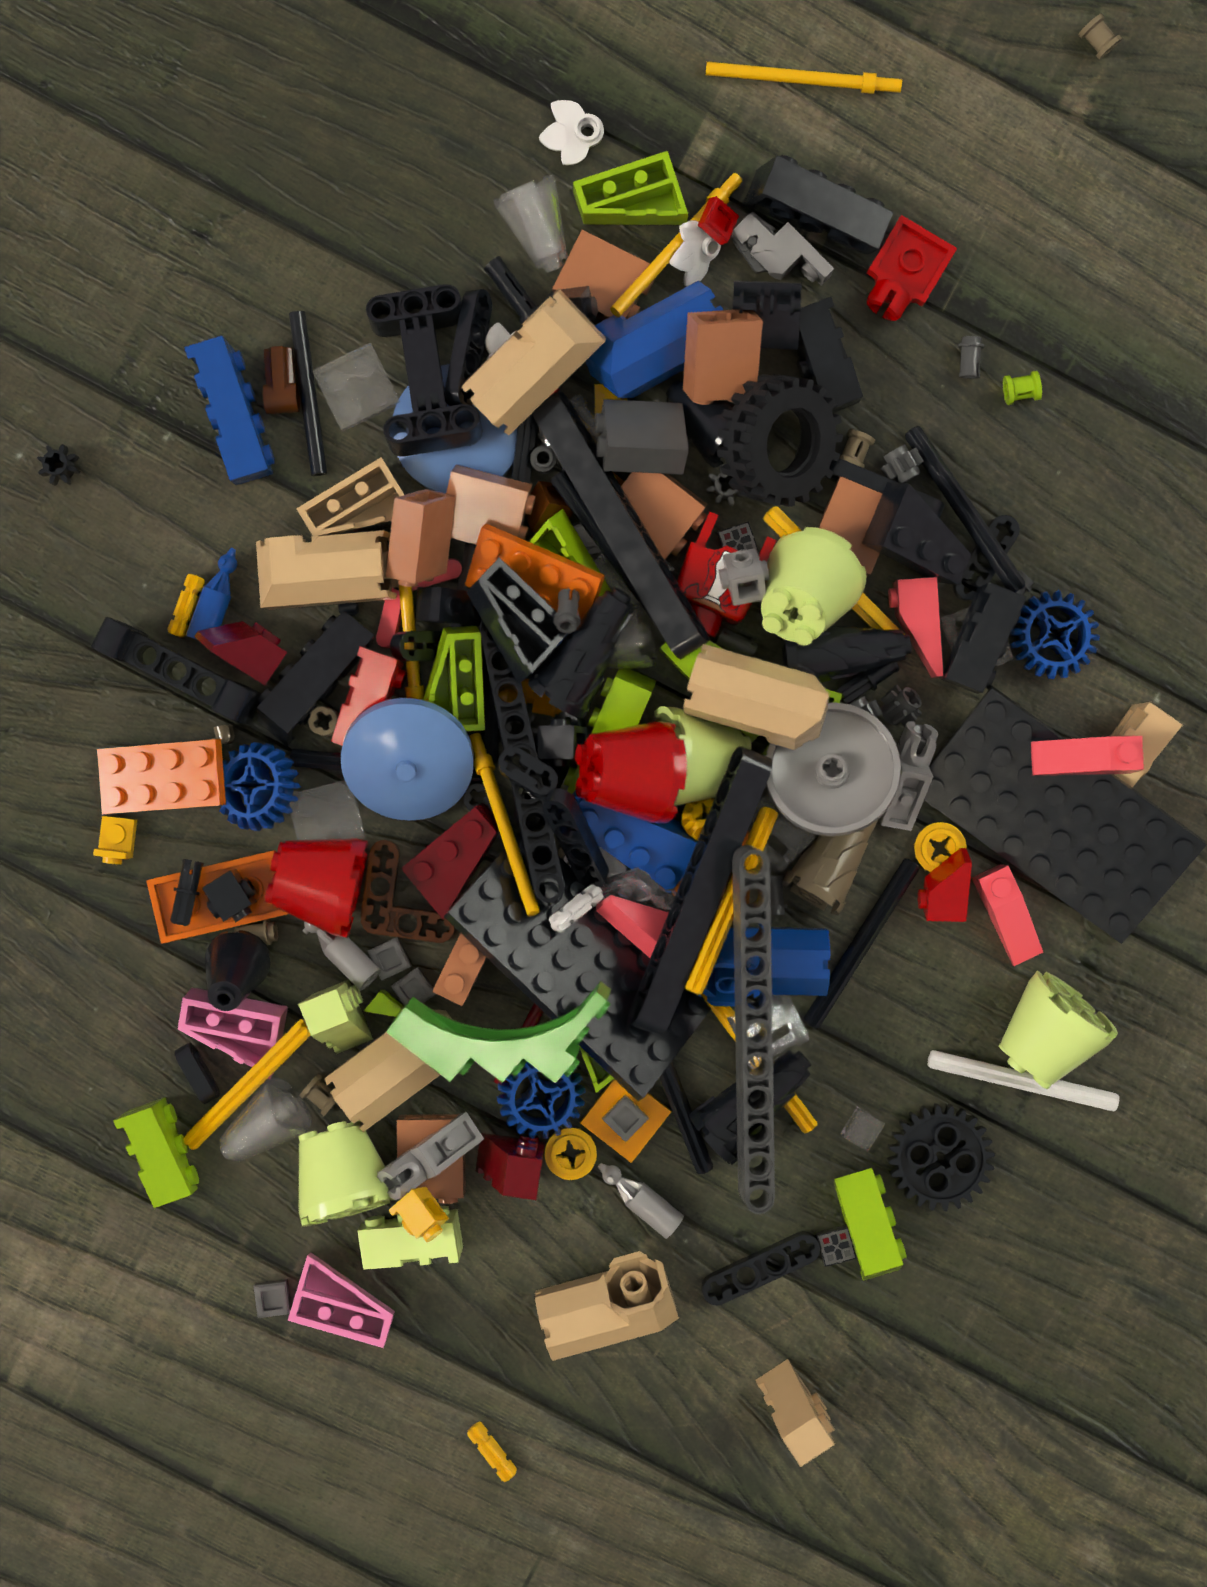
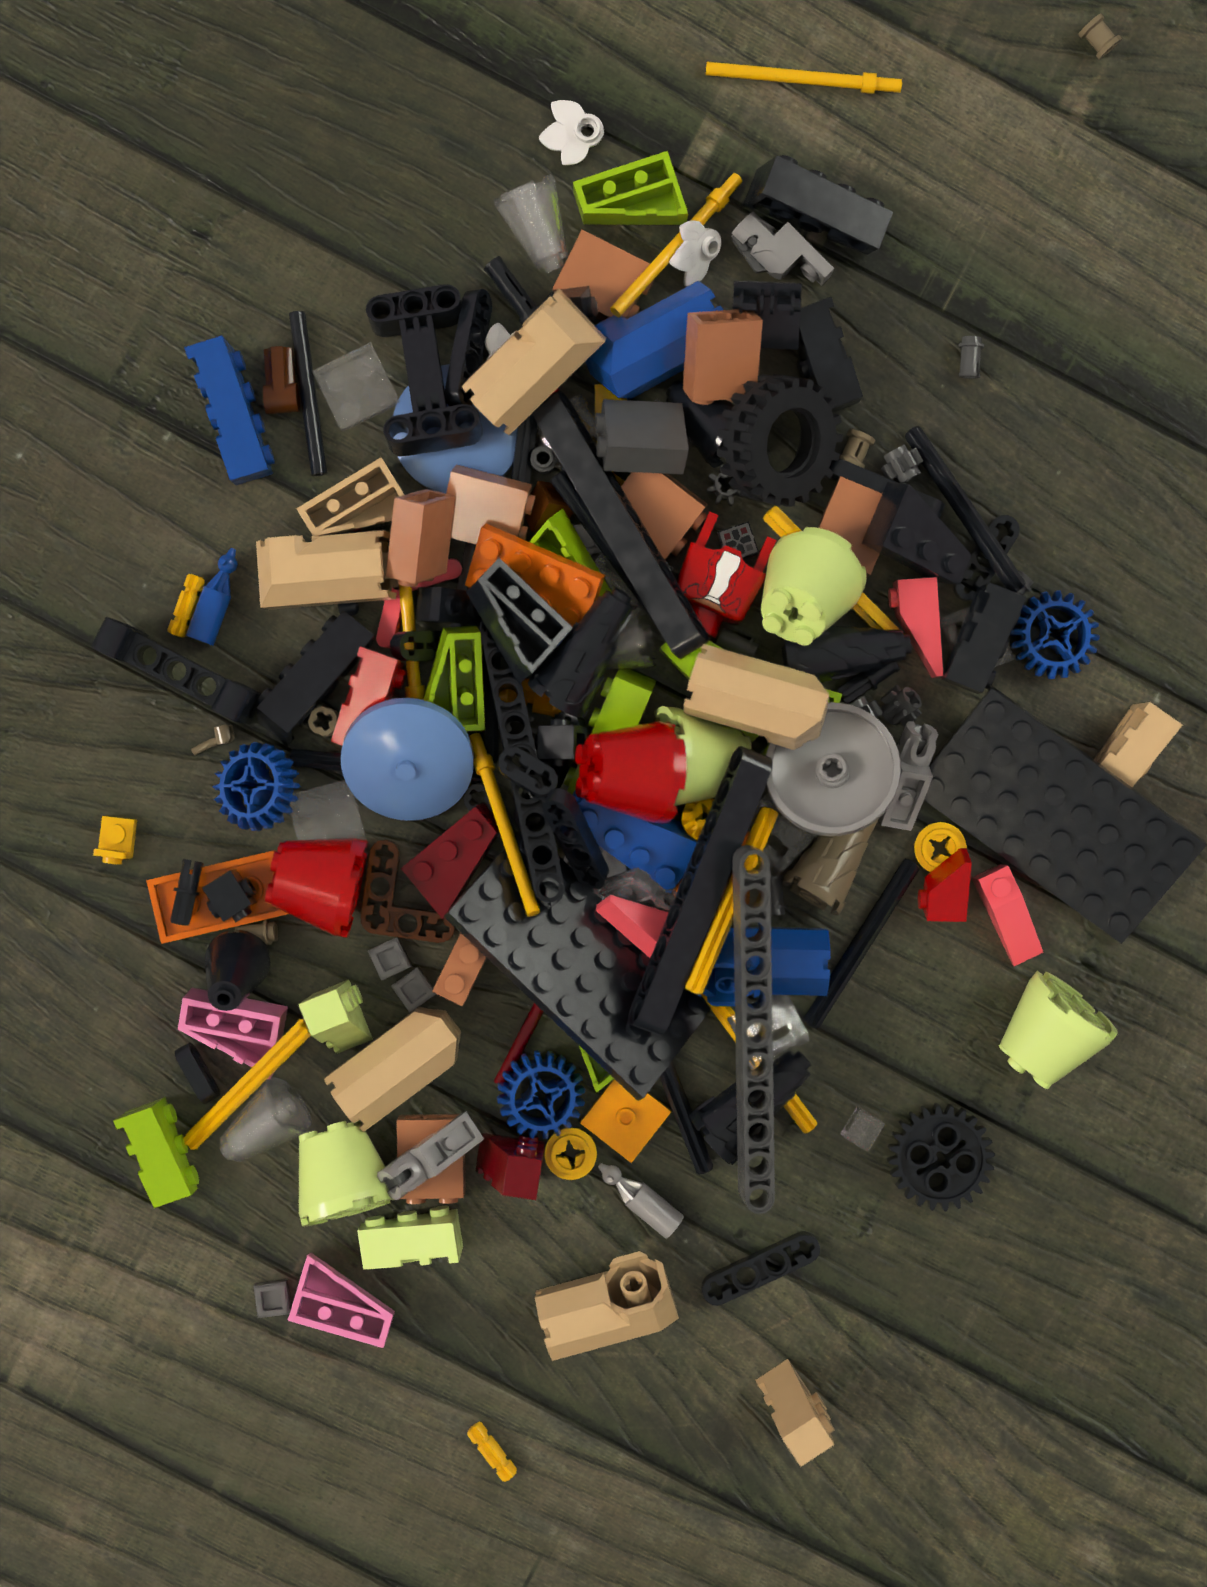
black gear [37,444,81,486] -> none
orange plate [97,739,226,814] -> none
dark red slope [194,621,287,685] -> none
dark tan bush [299,1073,336,1117] -> none
light grey wheel [302,921,381,991] -> none
lime slope [364,989,405,1017] -> none
arch [386,981,611,1083] -> none
yellow brick [388,1187,449,1242] -> none
white axle [549,884,604,933] -> none
dark grey pin [554,588,581,633] -> none
flat silver tile [602,1094,649,1142] -> none
red tile [698,196,739,245] -> none
light grey brick [719,548,769,606] -> none
tile [816,1225,857,1267] -> none
lime wedge [834,1168,907,1281] -> none
red plate [866,215,957,321] -> none
white axle [928,1050,1119,1111] -> none
lime bush [1003,371,1042,405] -> none
coral slope [1031,736,1144,776] -> none

